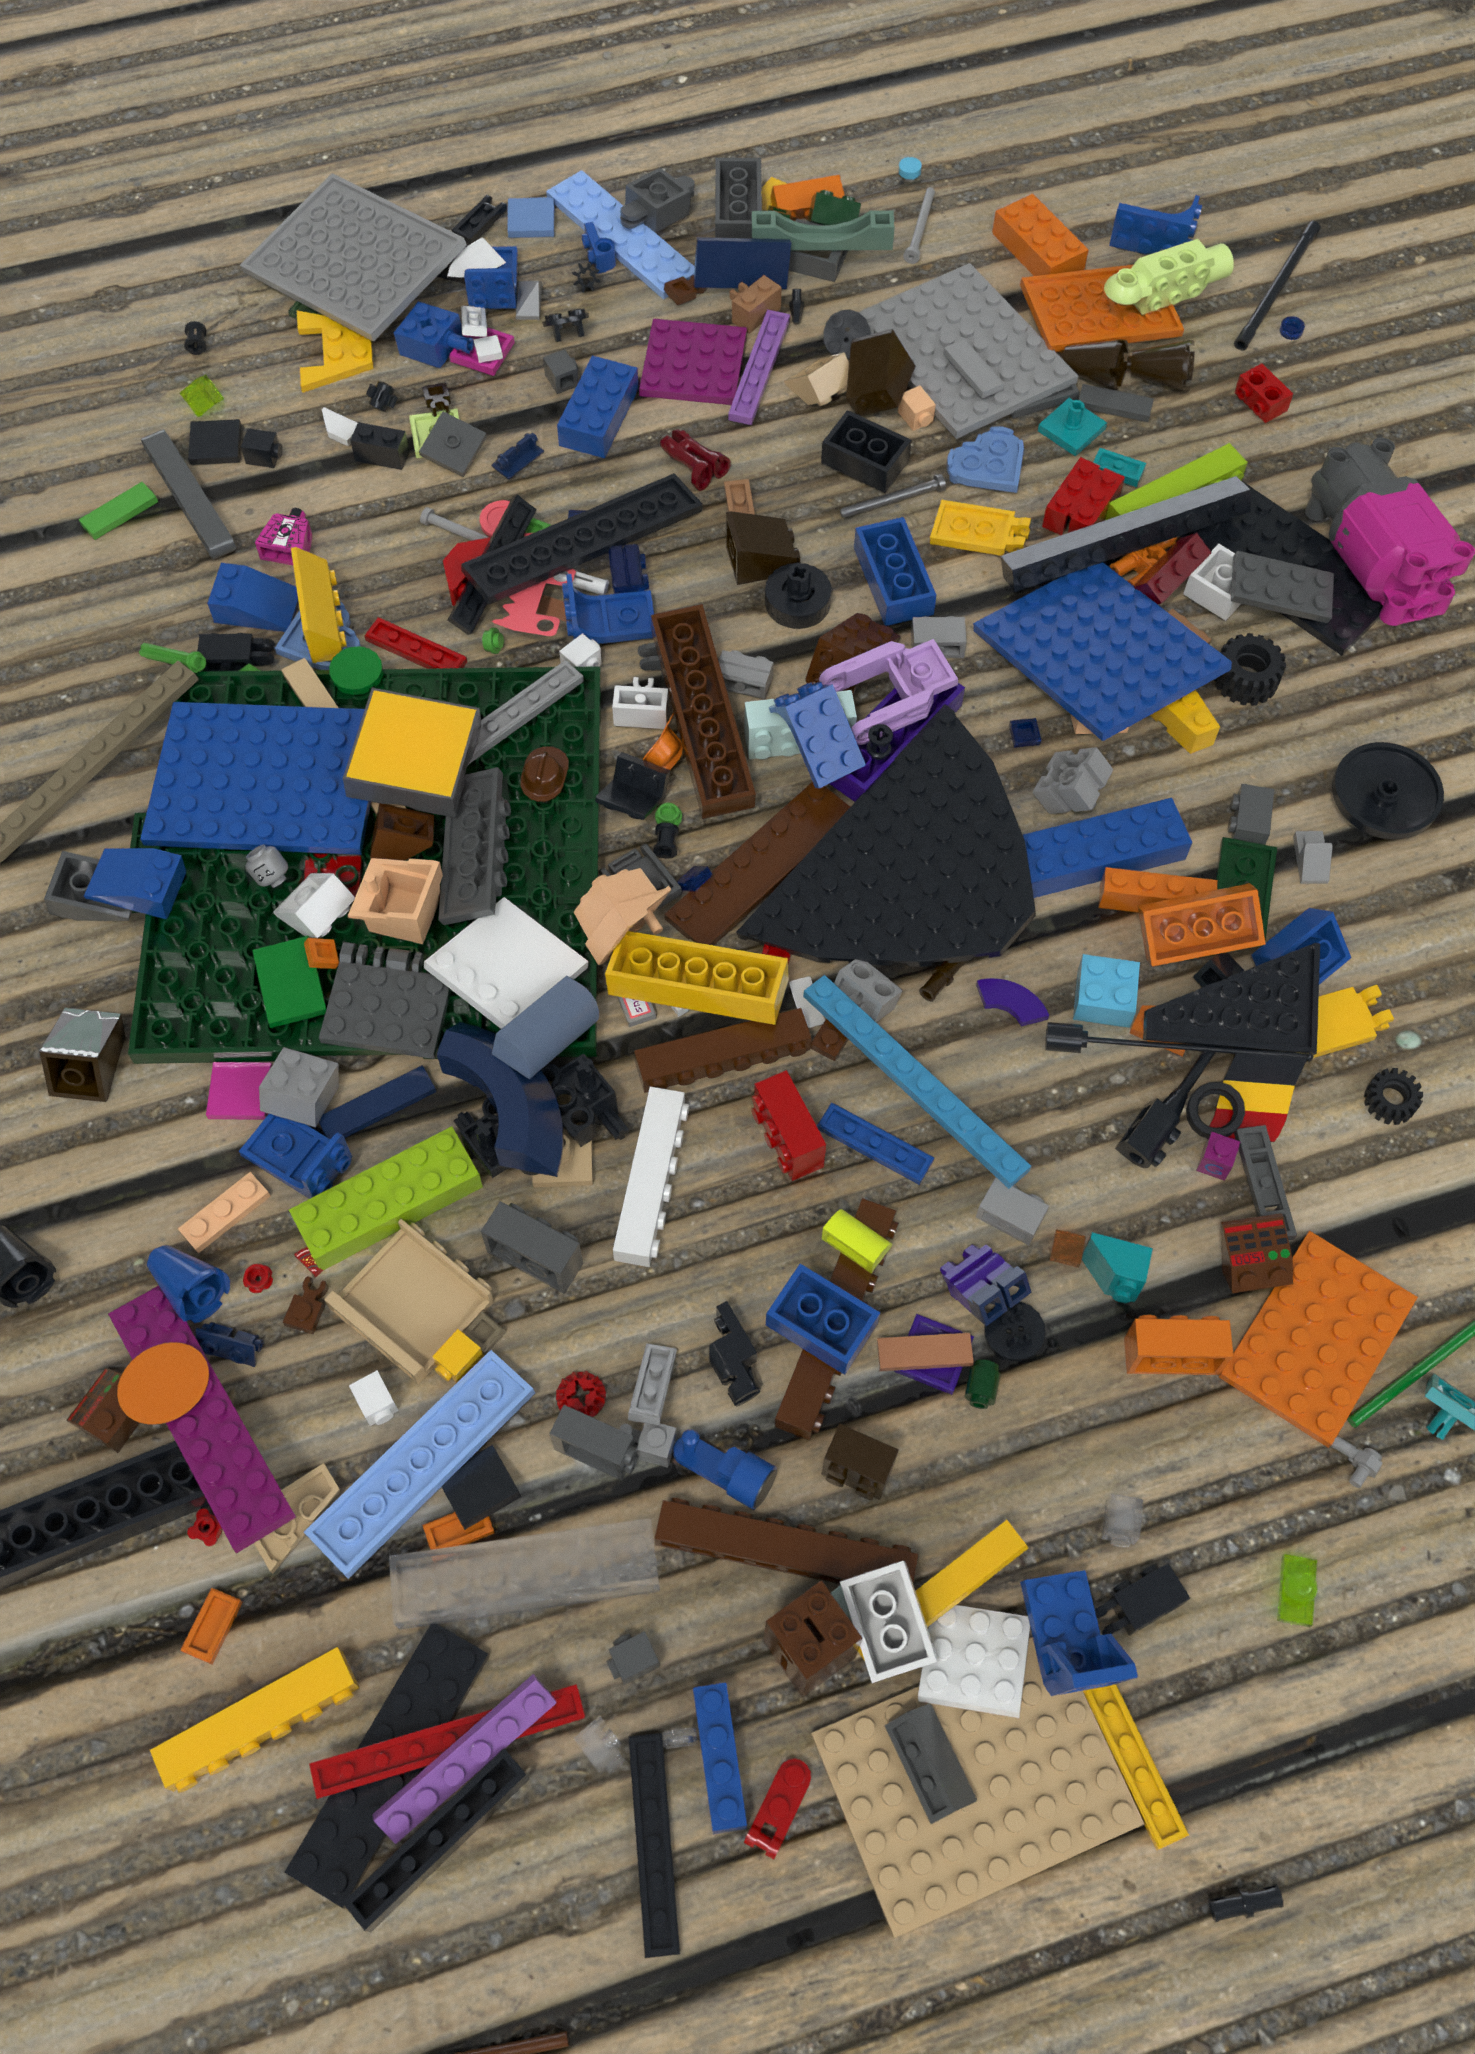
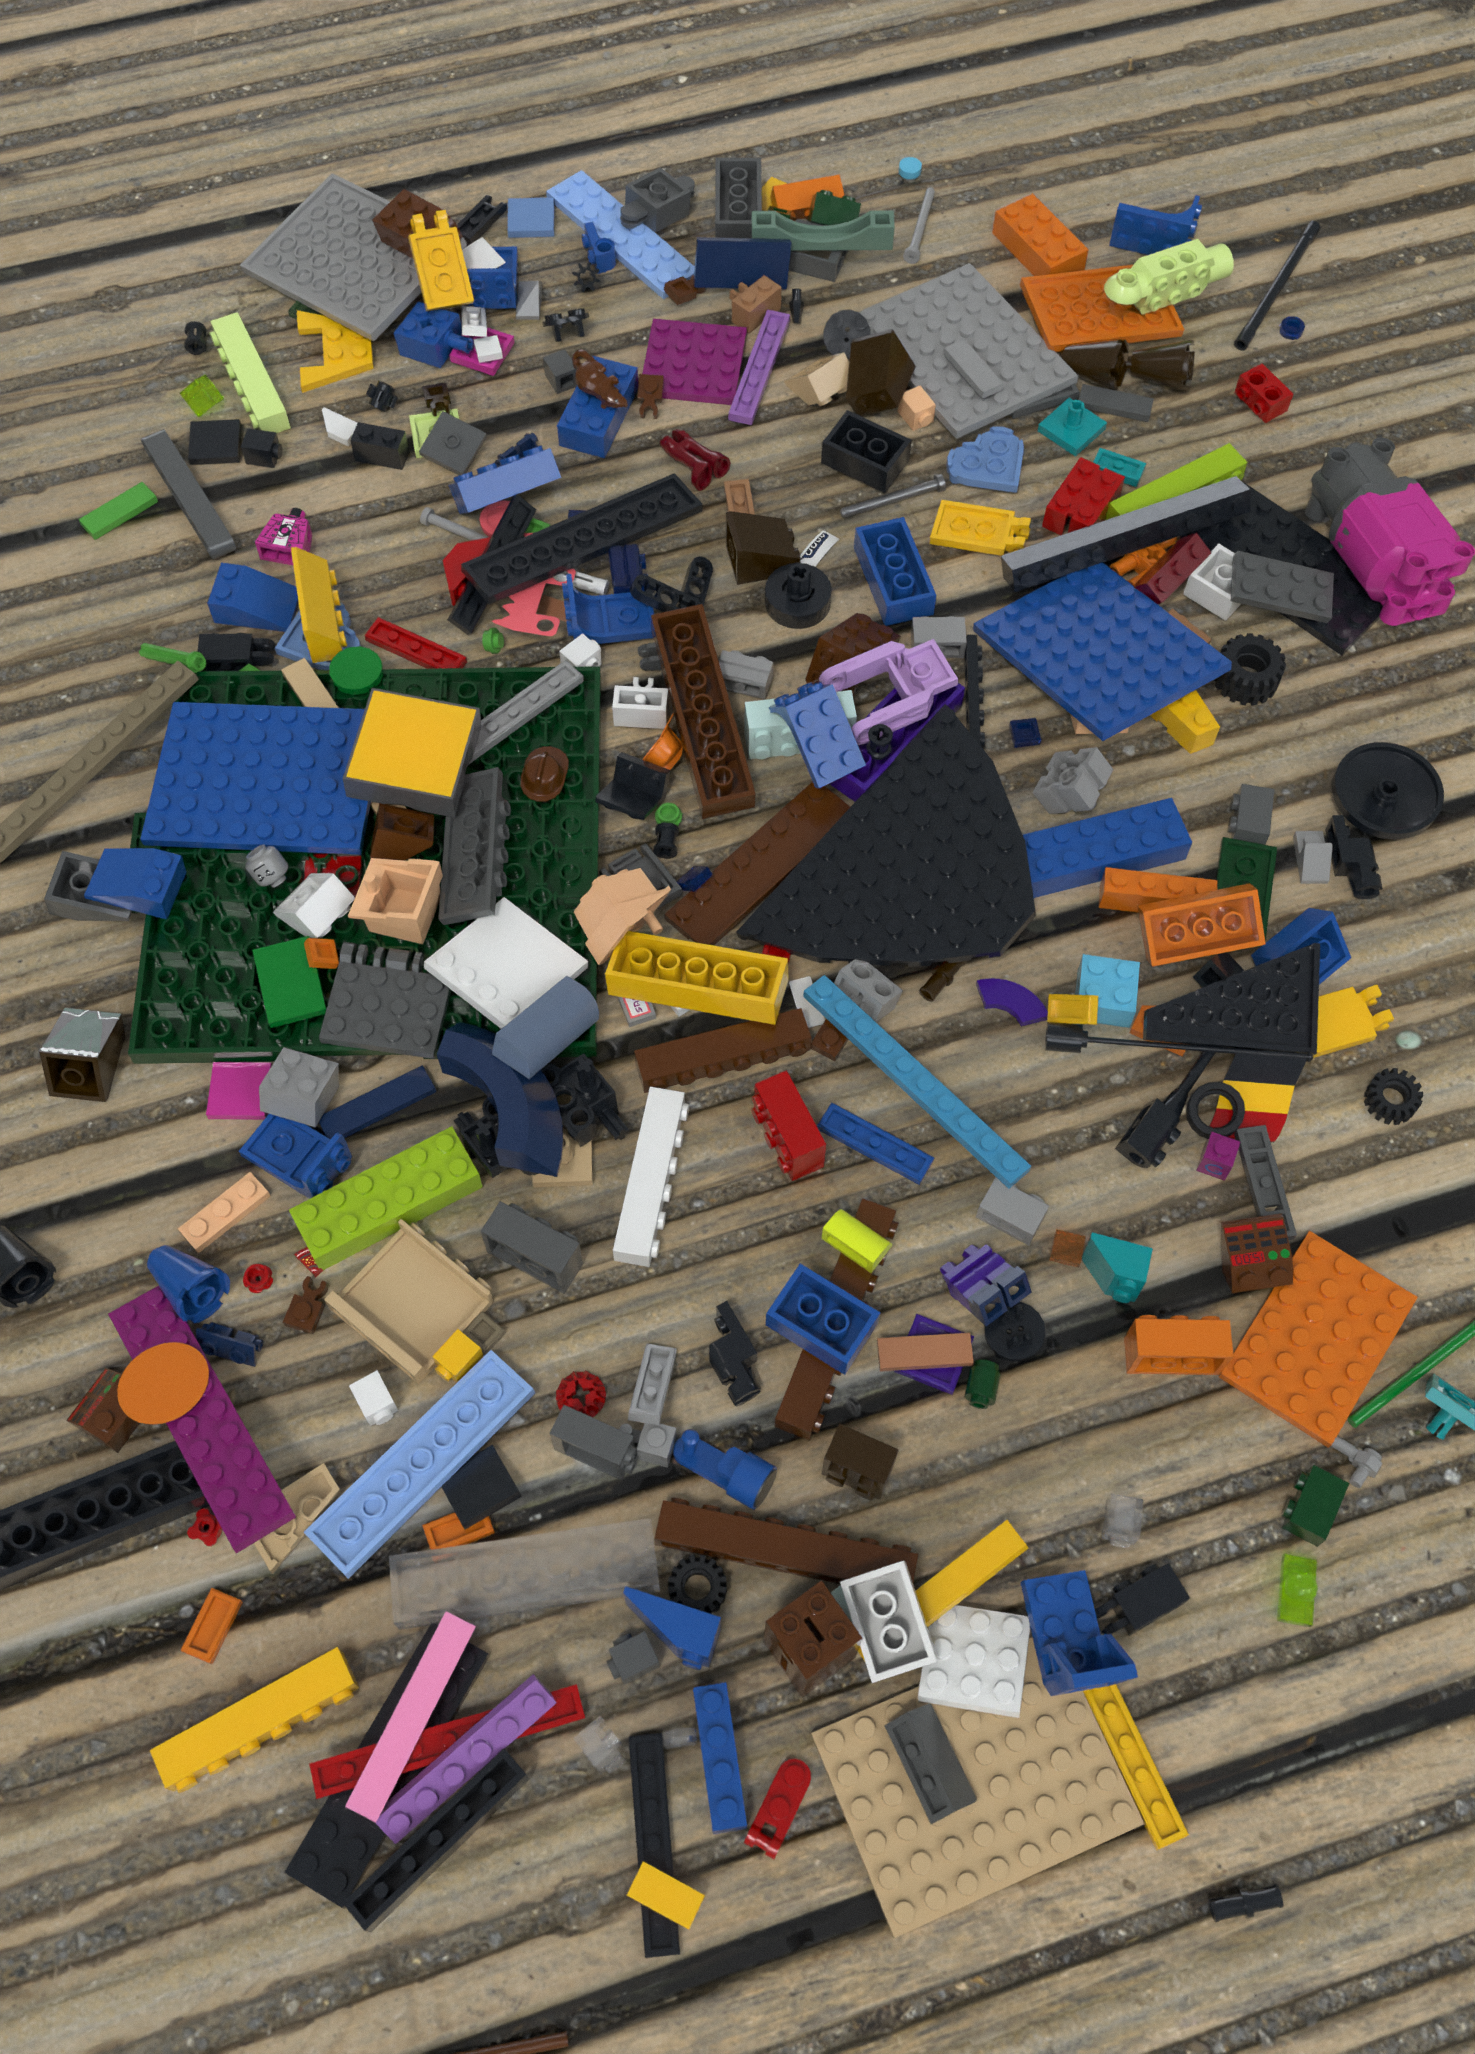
none -> yellowish green brick [210,312,290,433]
none -> bright pink tile [345,1611,476,1822]
none -> reddish brown brick [372,189,462,259]
none -> yellow tile [408,210,474,312]
none -> brick [448,445,561,514]
none -> reddish brown animal [572,349,628,409]
none -> blue slope [623,1586,721,1670]
none -> yellow tile [627,1862,705,1930]
none -> black beam [630,556,713,612]
none -> reddish brown plate [637,374,664,419]
none -> black tyre [668,1555,727,1614]
none -> white sticker [800,530,839,567]
none -> black plate [964,634,985,748]
none -> yellow tile [1047,994,1098,1025]
none -> dark green brick [1281,1465,1350,1547]
none -> black plate [1325,815,1383,899]

